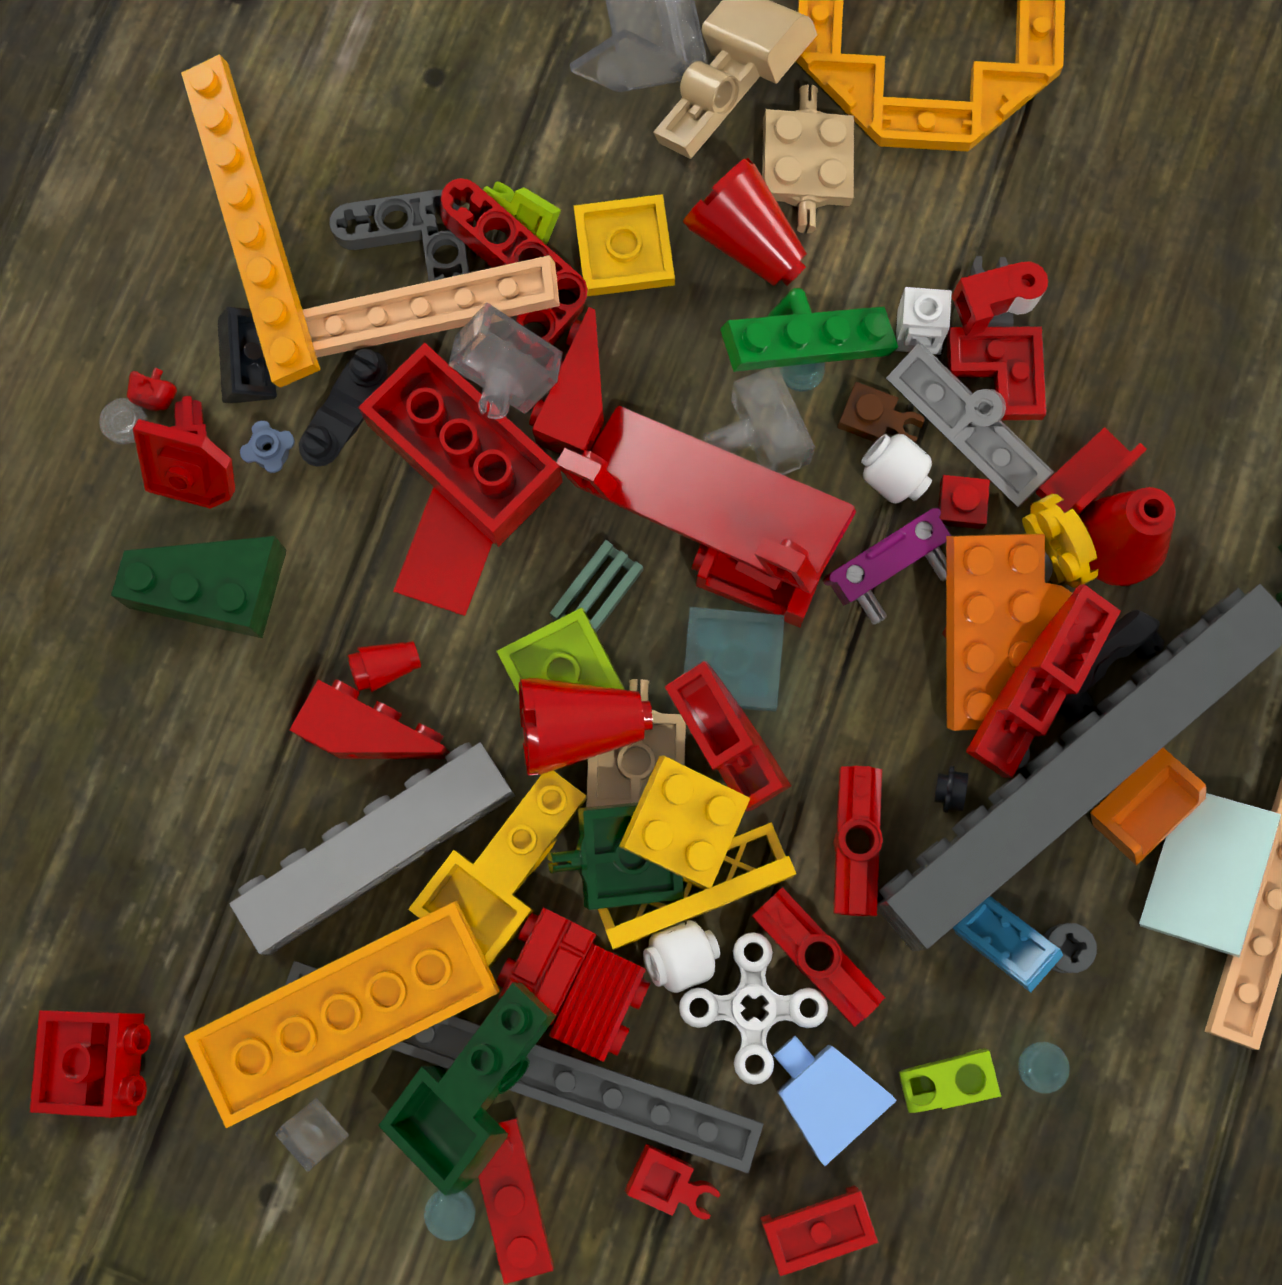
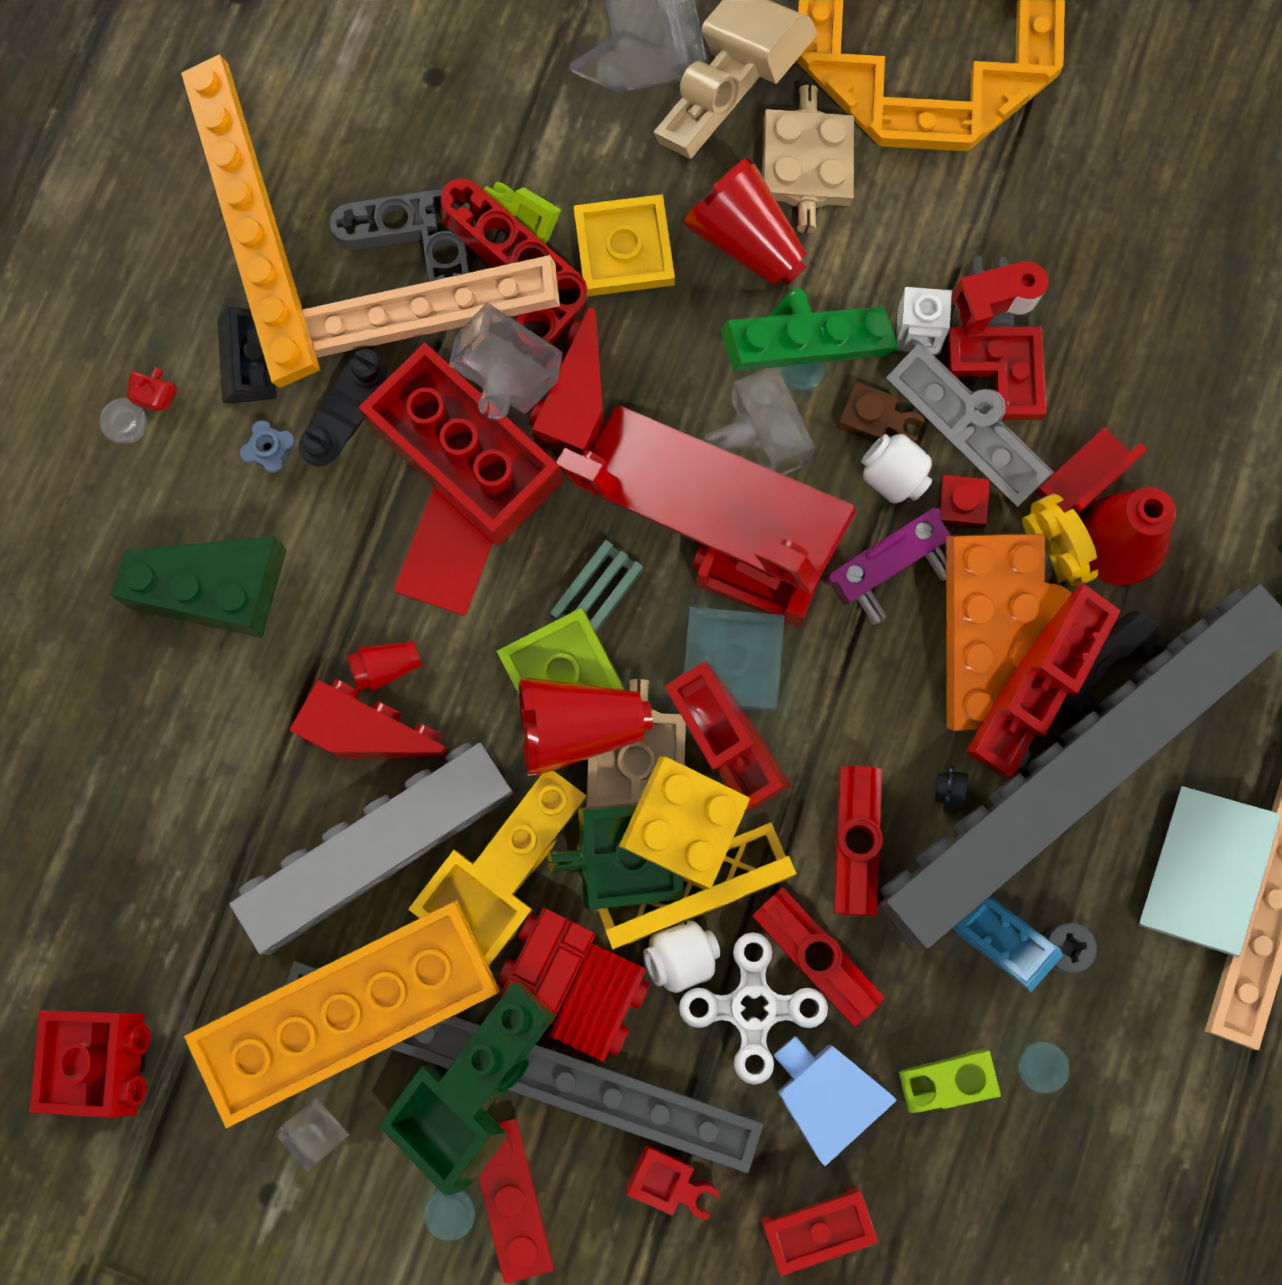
red piece [133,396,236,509] -> none
orange panel [1090,747,1206,866] -> none

